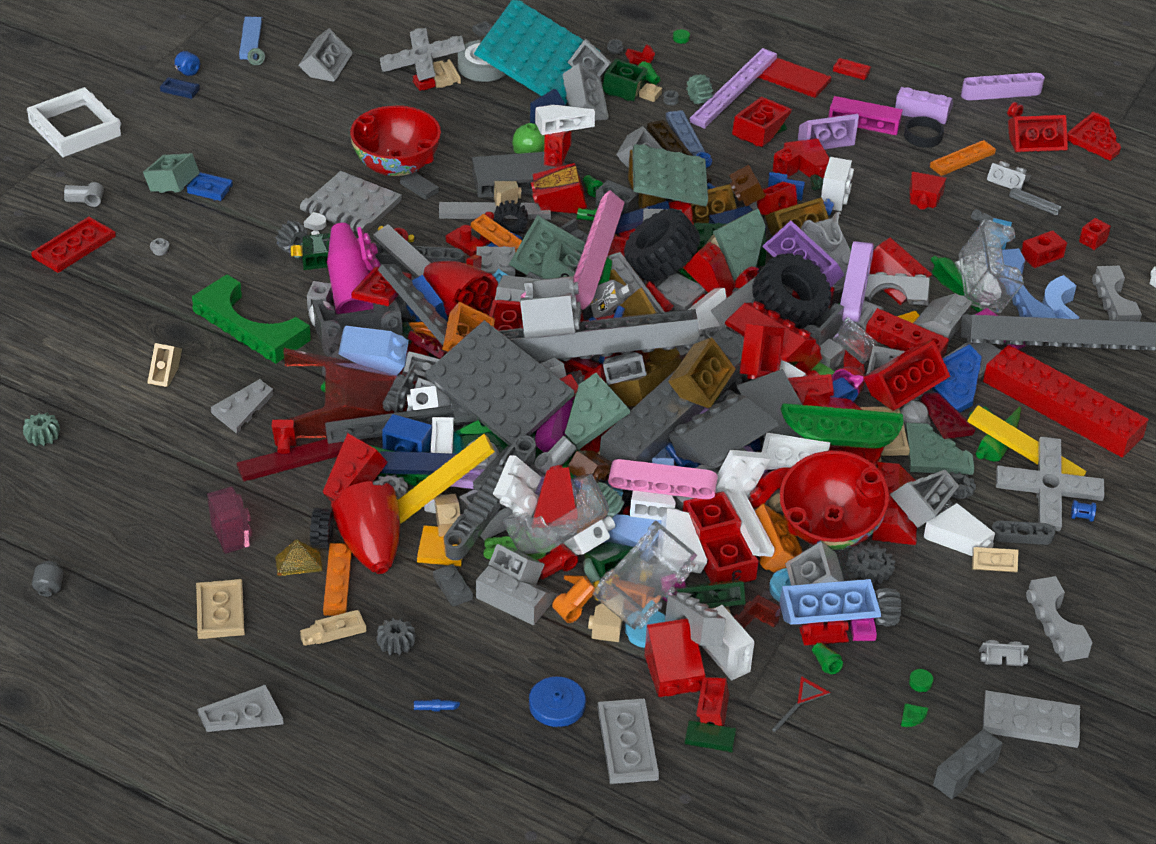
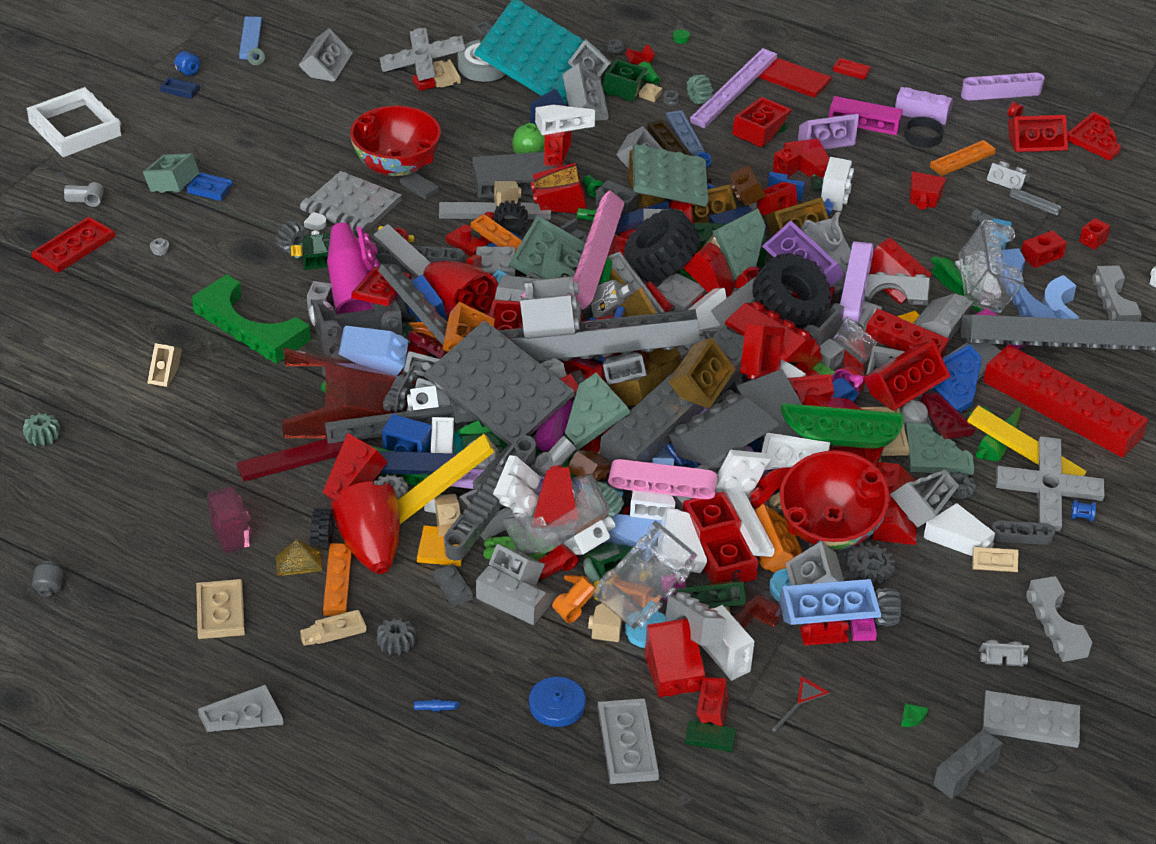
light grey wing [211,379,273,434] -> none
red tile [272,420,297,454] -> none
green cone [812,643,843,674] -> none
green tile [909,669,933,692] -> none

